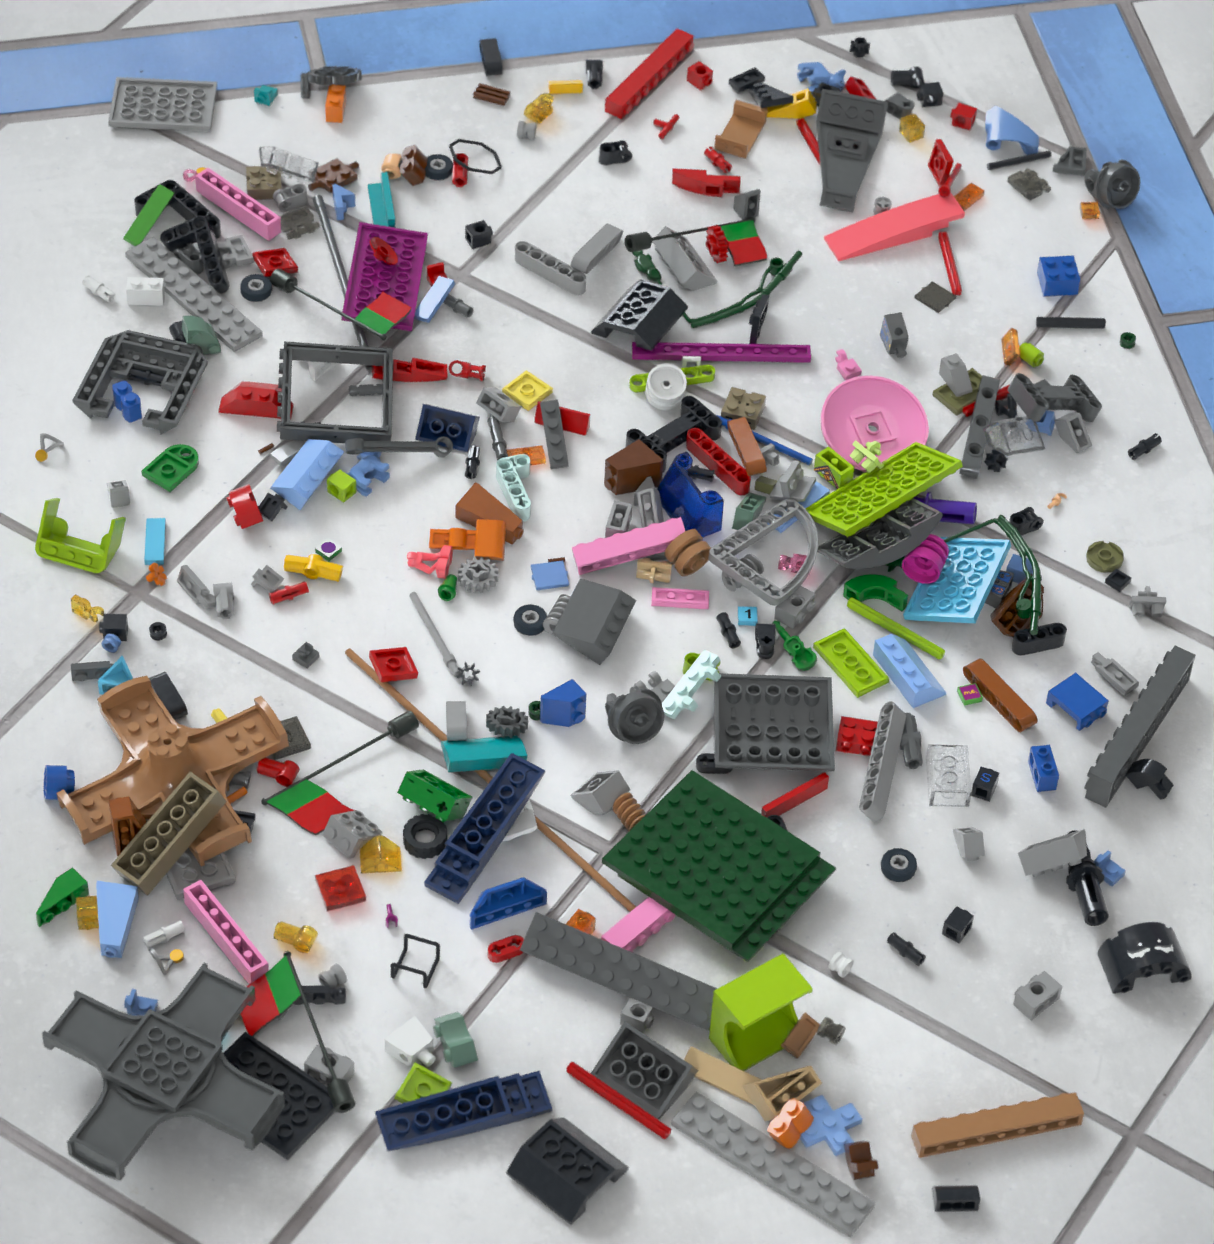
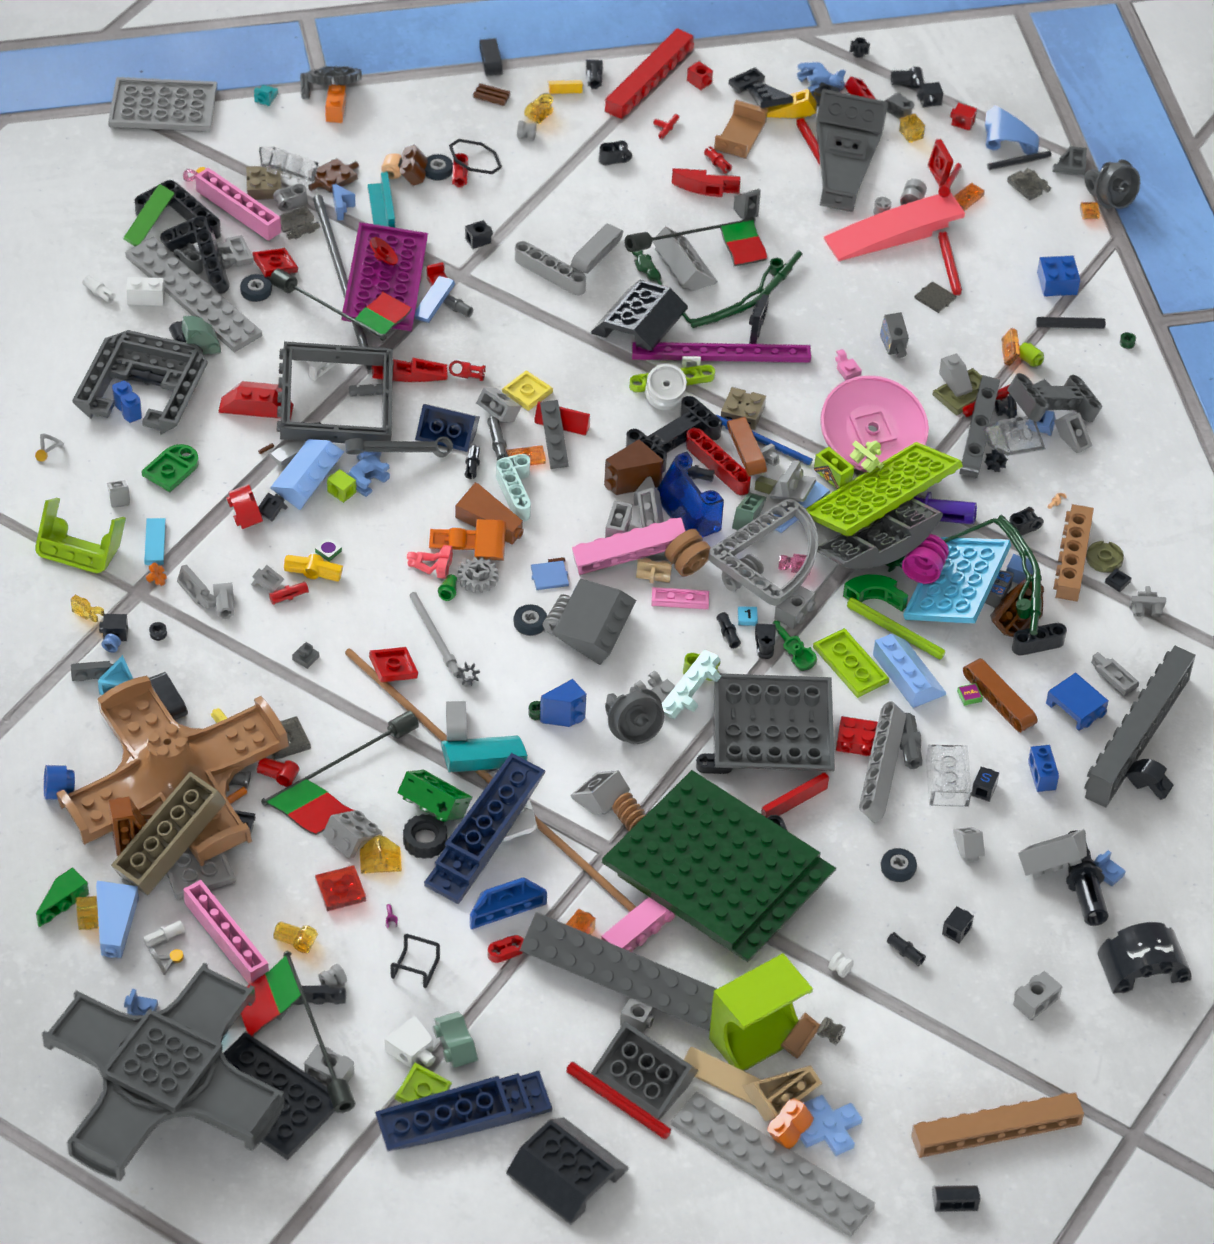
dark grey gear [486,706,528,738] -> none
red gear [705,225,729,263] -> none
reddish brown brick [844,1140,879,1180] -> none
black pin [1128,433,1162,460] -> none
none -> light grey wheel [900,179,927,205]
none -> medium nougat brick [1053,504,1094,602]

